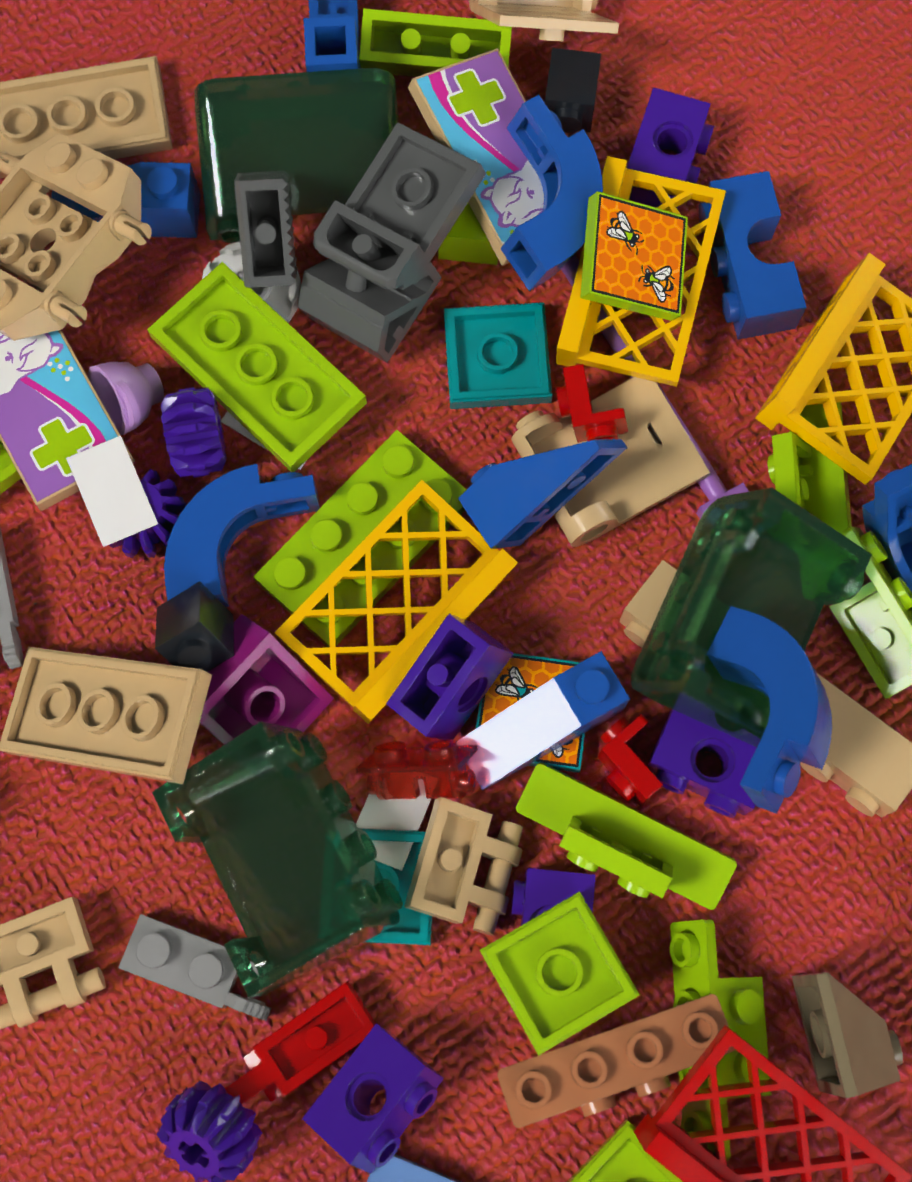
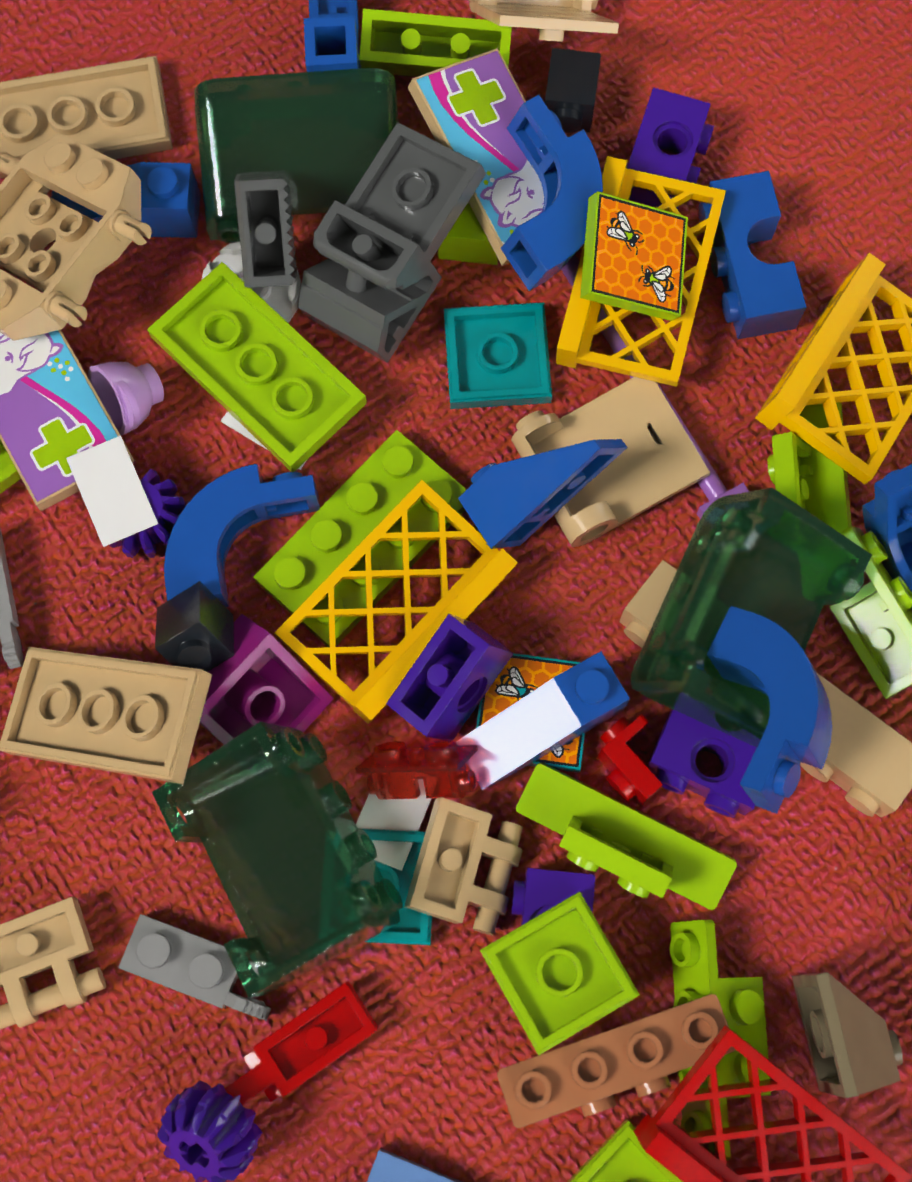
dark purple gear [161,387,227,478] -> none
dark purple brick [302,1023,444,1174] -> none
red bracket [556,364,628,443] -> none

